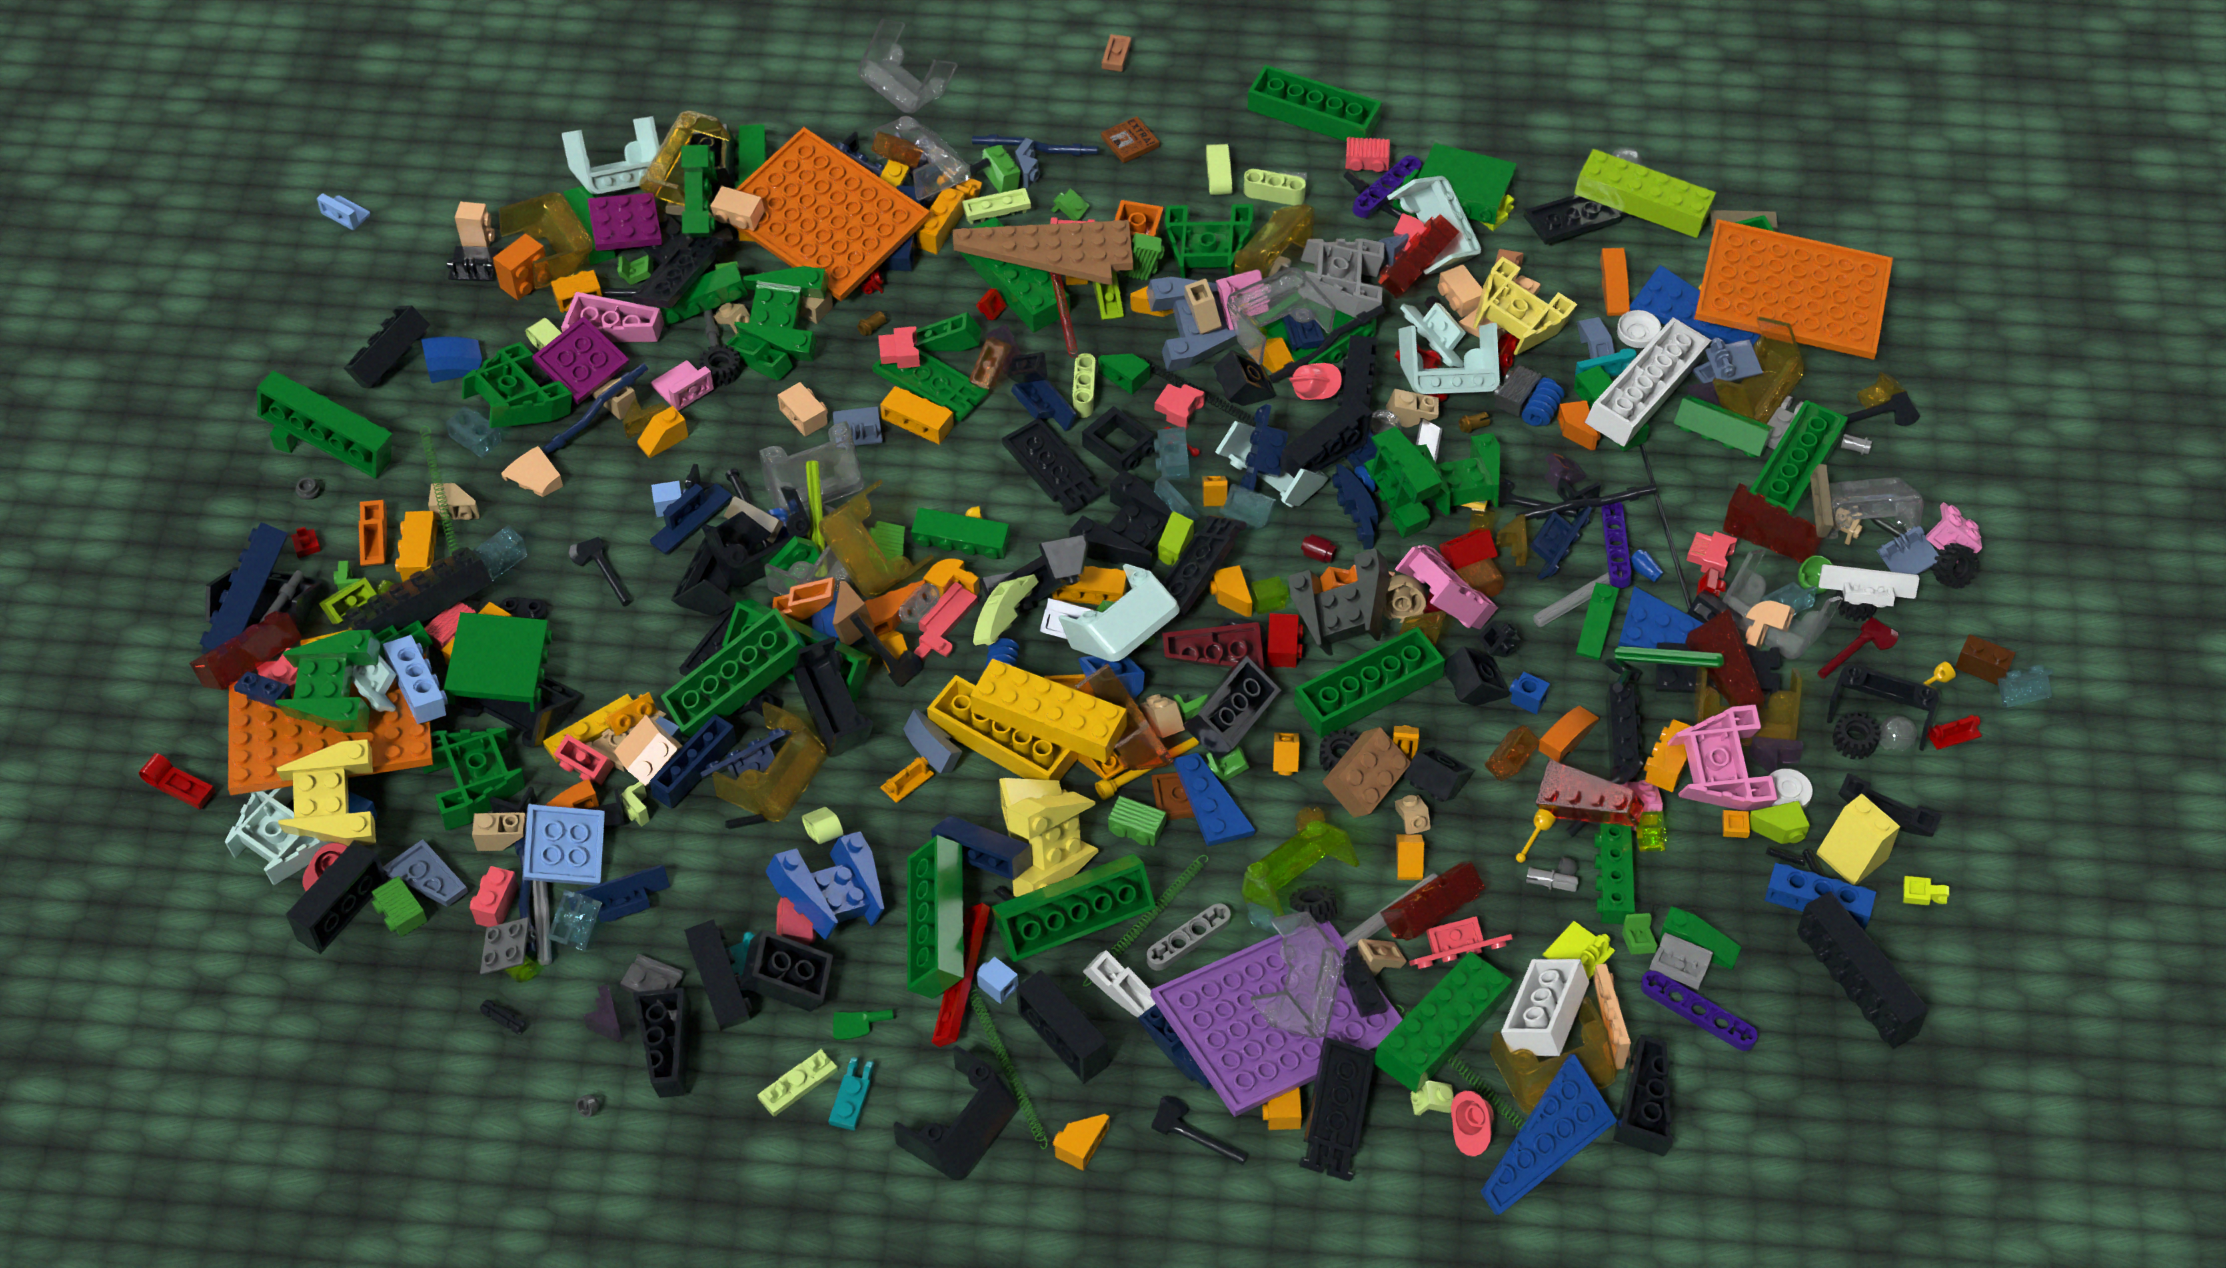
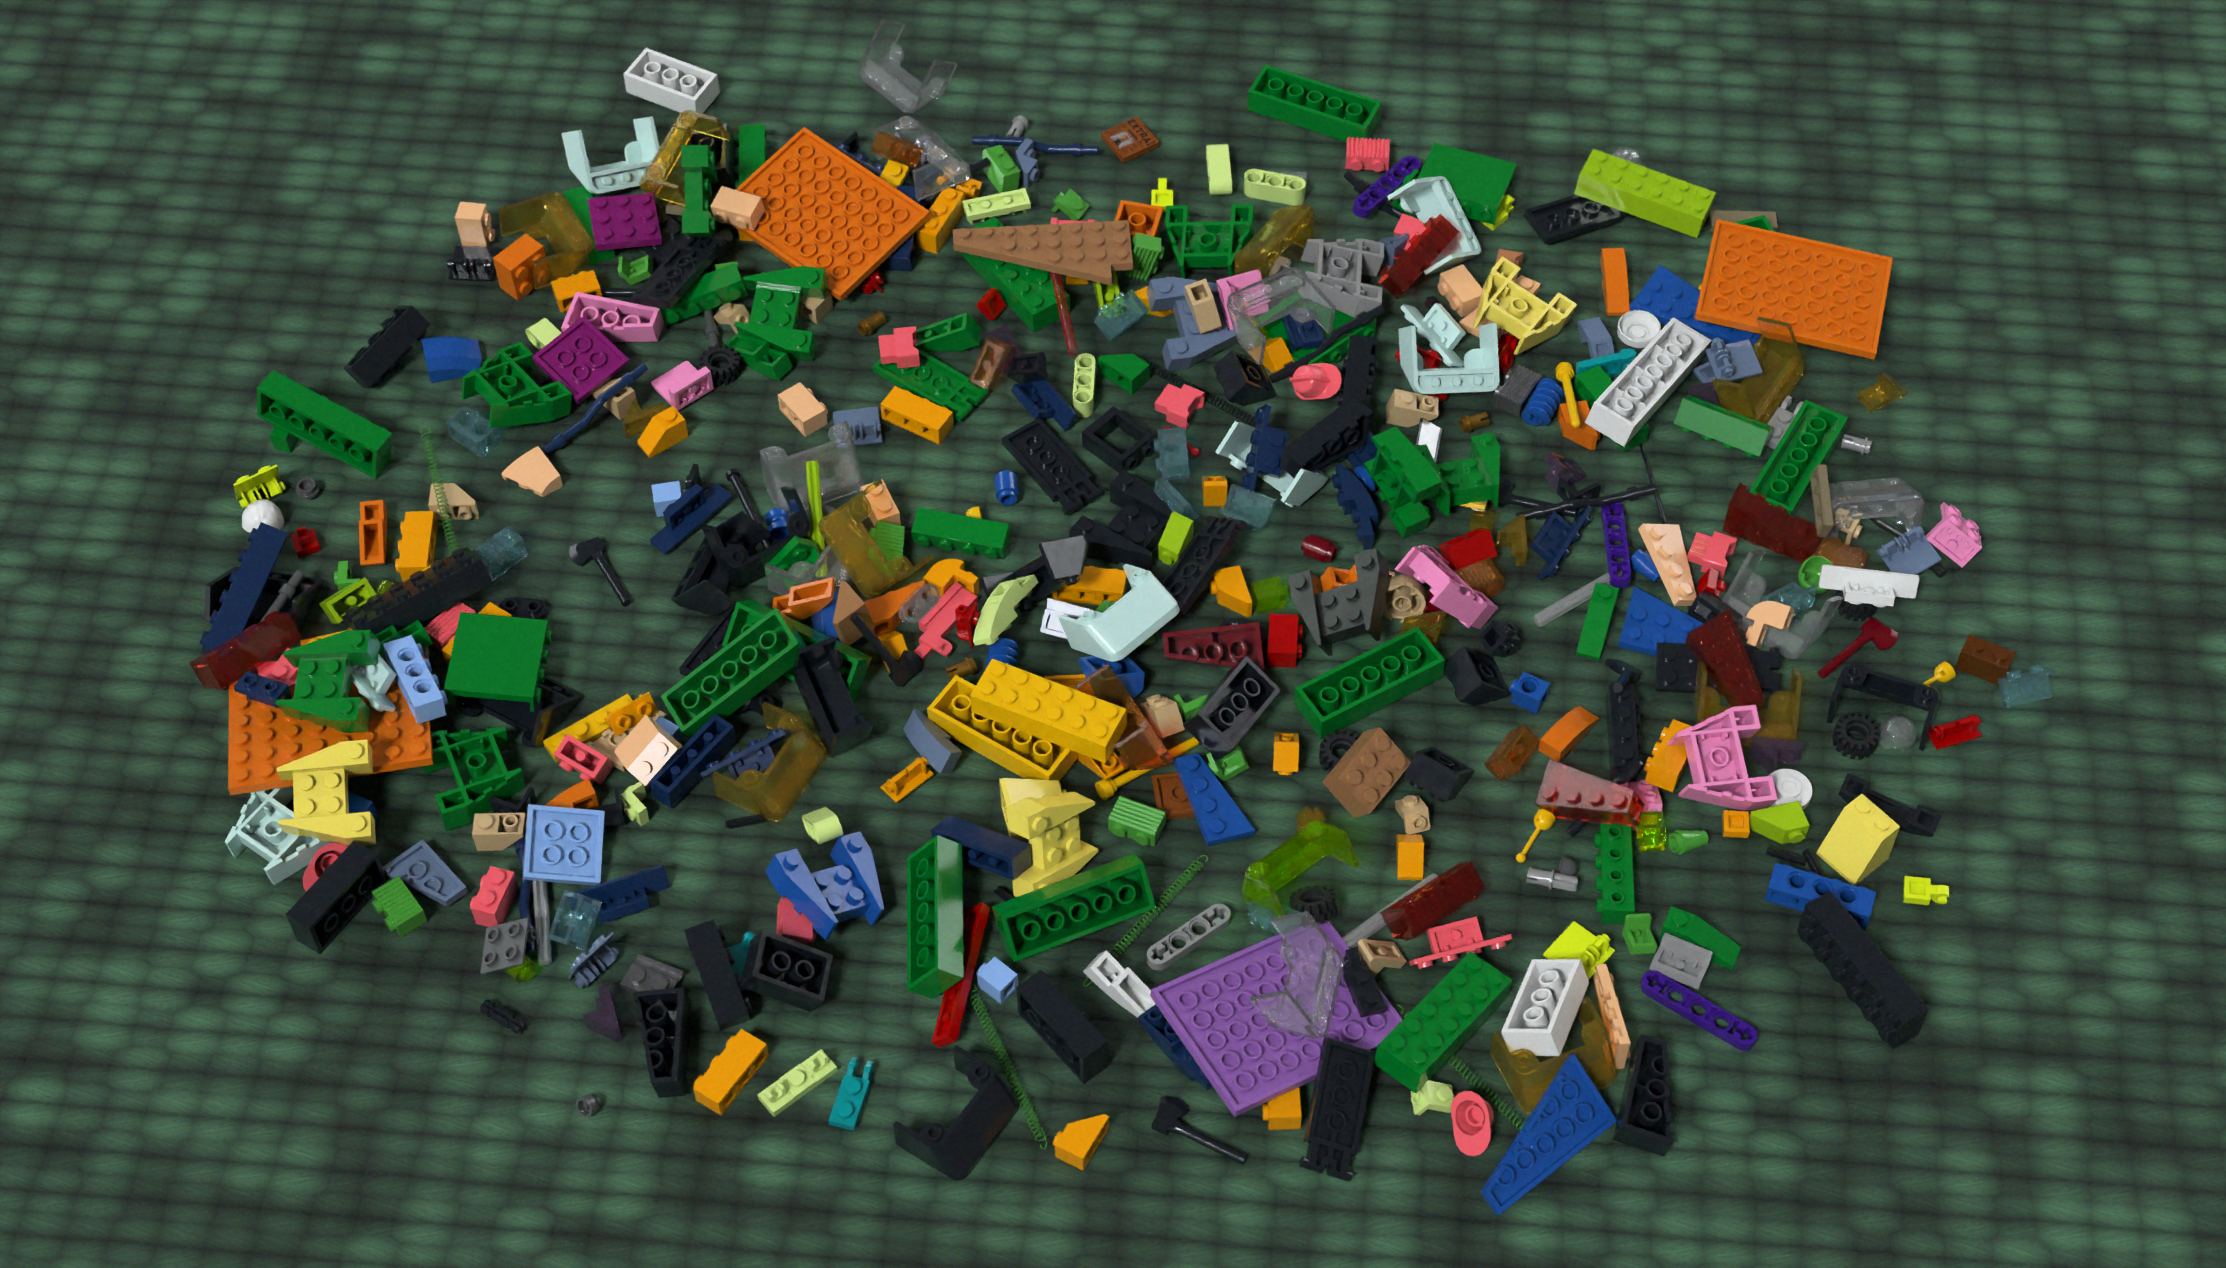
red plate [138,753,216,810] -> none
light blue panel [317,193,370,231] -> none
dark tan tile [724,496,784,543] -> none
green piece [833,1009,894,1040] -> none
nougat plate [1102,34,1131,72] -> none
clear hair [1370,409,1402,436] -> none
light orange slope [1392,725,1419,762] -> none
green axle [1614,646,1724,668] -> none
black piece [1844,391,1920,426] -> none
black tyre [1933,543,1979,589] -> none
none -> neon yellow hinge [233,465,286,509]
none -> white hair [242,499,284,533]
none -> sand blue hinge [567,932,619,989]
none -> white brick [623,48,720,119]
none -> light orange brick [693,1029,769,1116]
none -> light nougat brick [861,479,901,526]
none -> pearl gold pin [945,657,978,681]
none -> red hinge [955,601,981,649]
none -> blue brick [994,470,1019,506]
none -> light grey pin [1006,115,1028,137]
none -> clear light blue brick [1094,290,1148,341]
none -> neon yellow plate [1151,178,1173,212]
none -> yellow piece [1555,362,1580,428]
none -> light nougat wing [1638,523,1697,606]
none -> bright green cone [1668,830,1708,855]
none -> clear orange brick [1814,536,1869,569]

